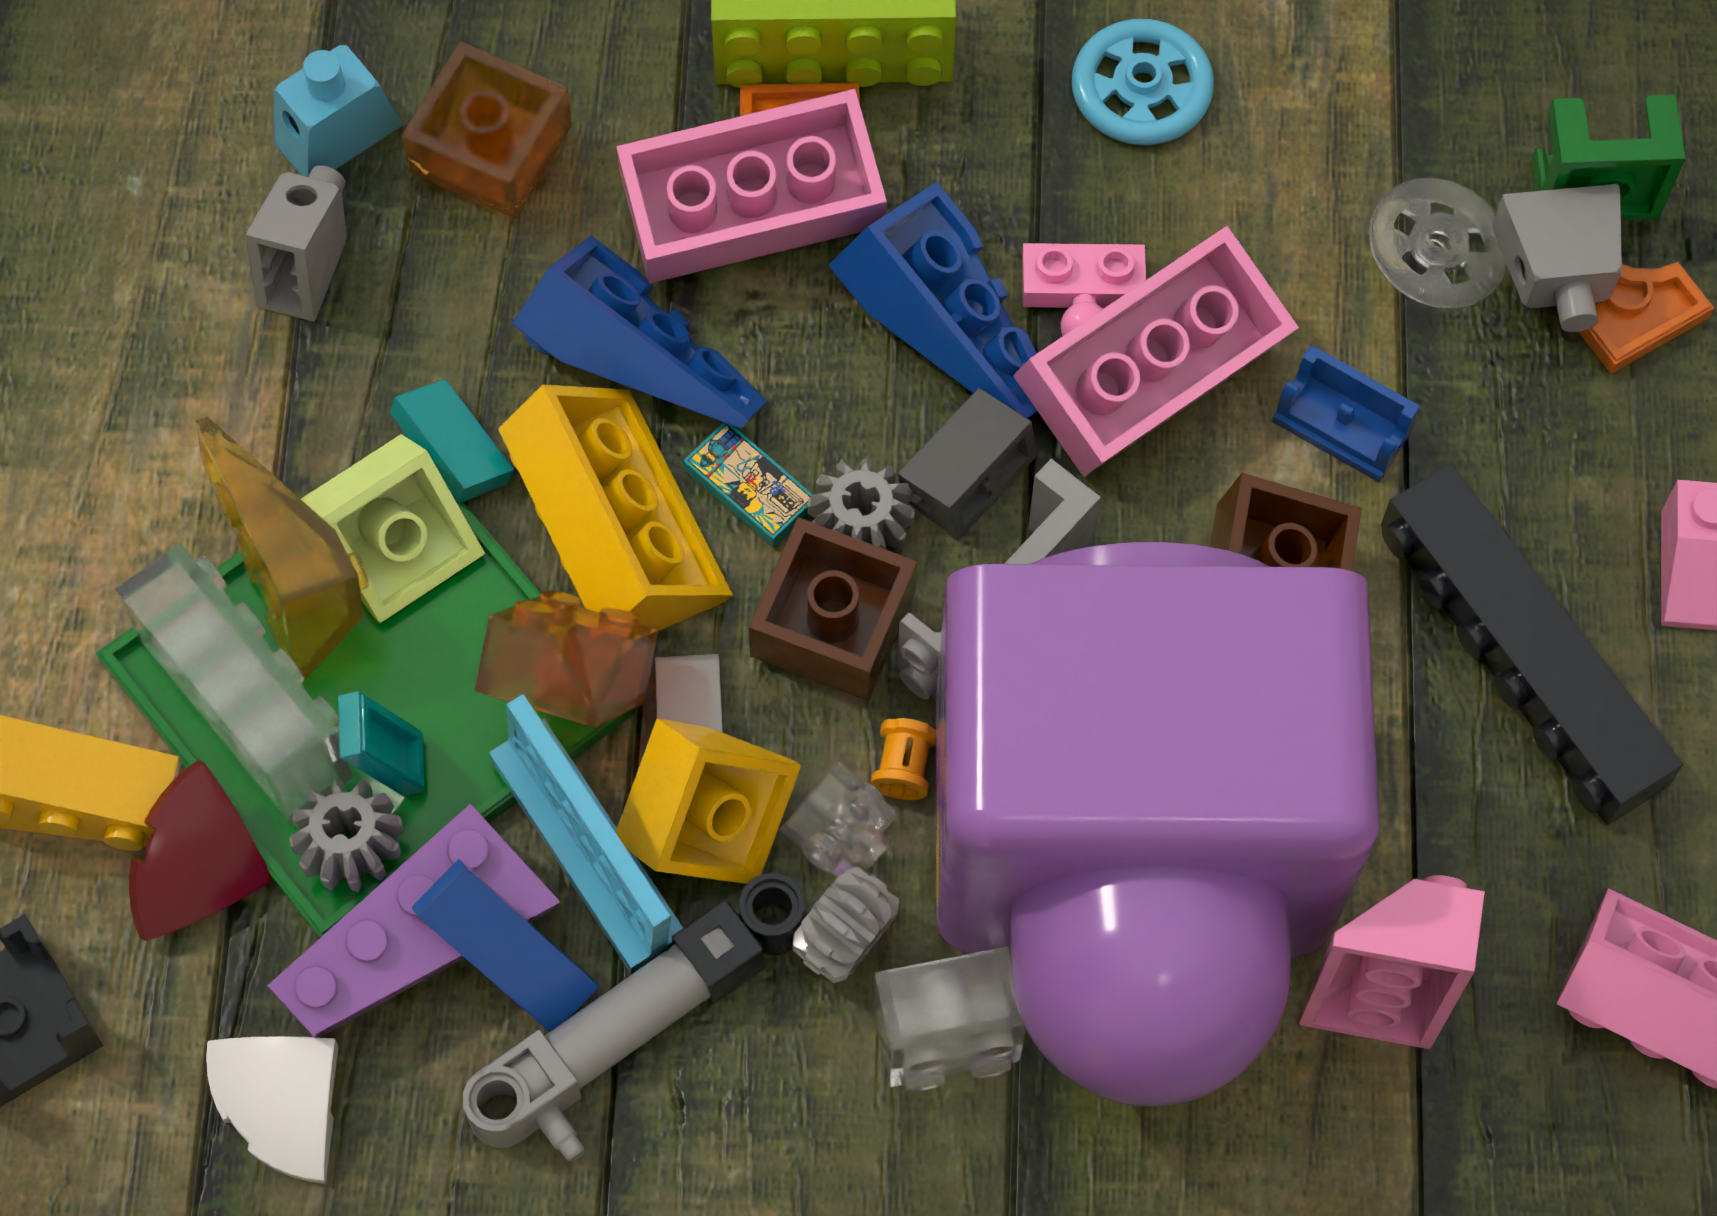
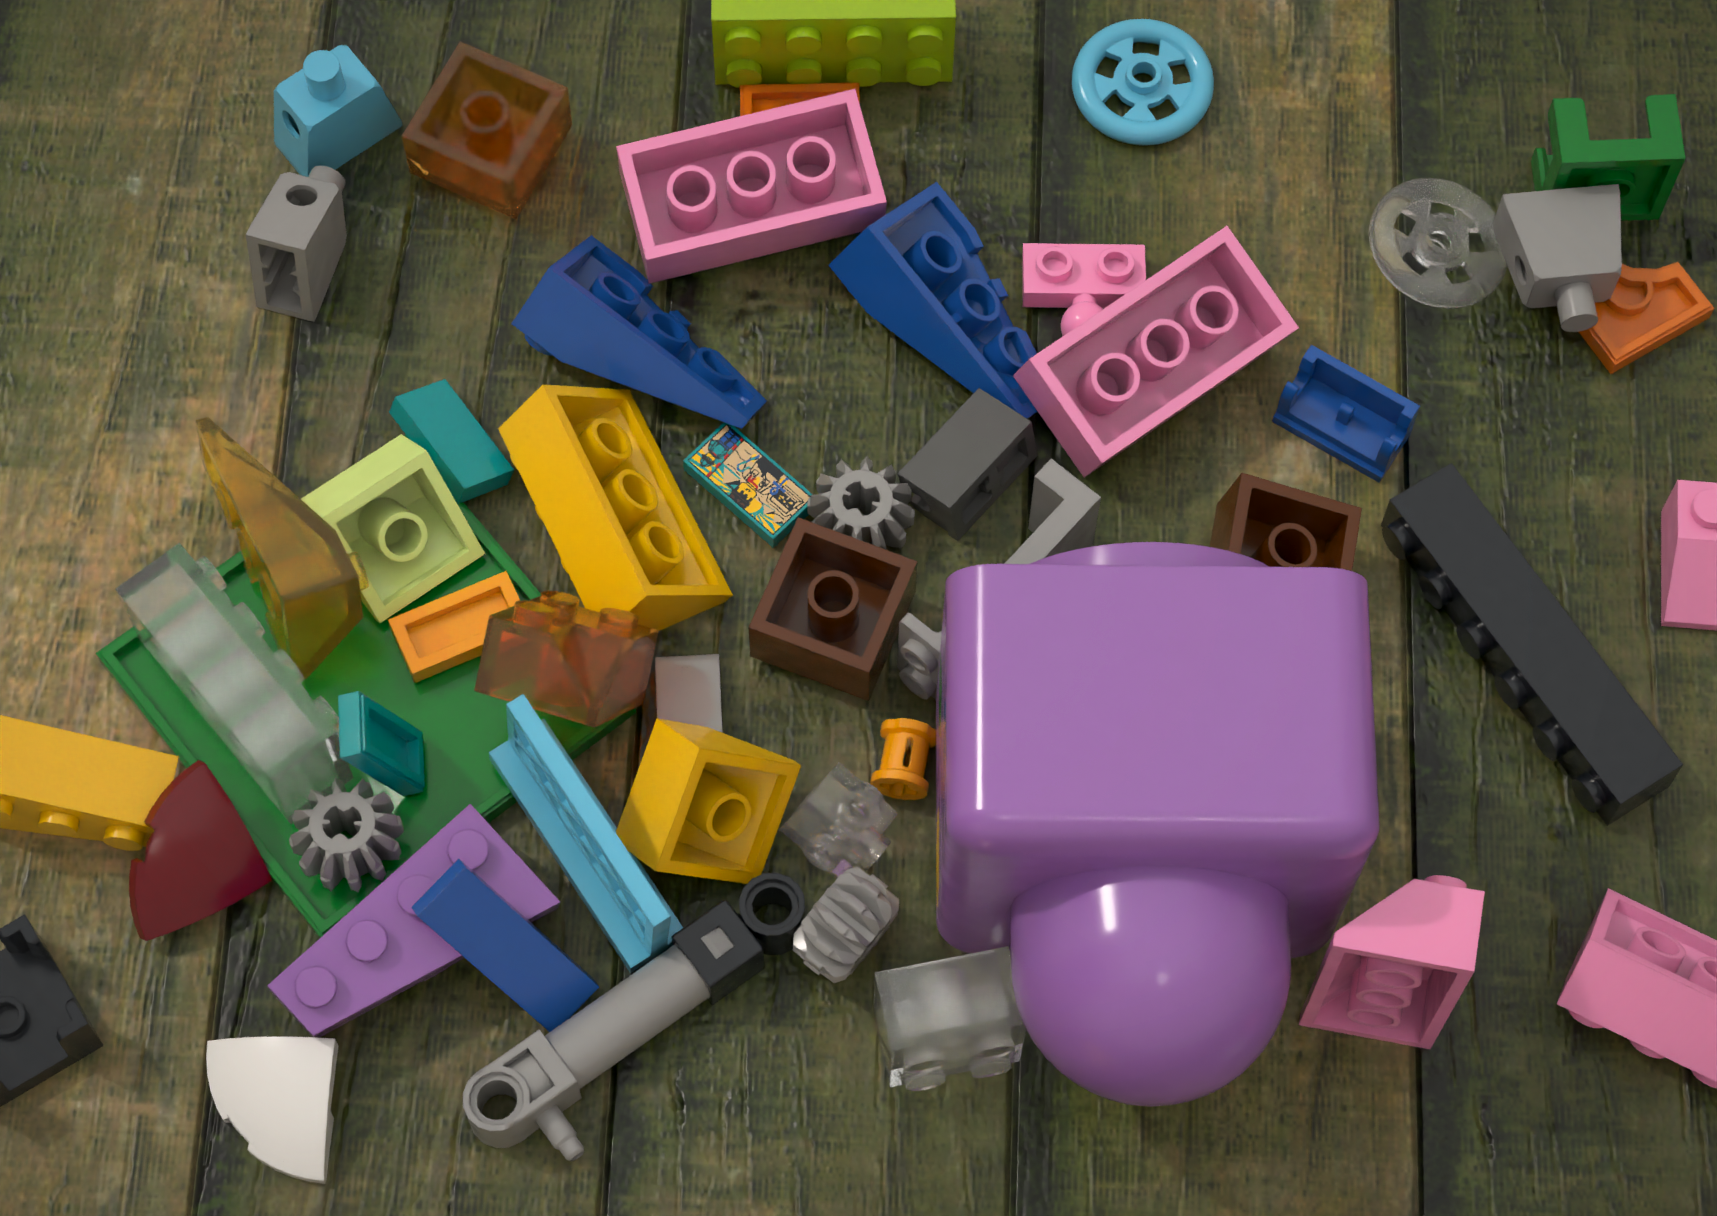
none -> light orange tile [388,571,533,683]

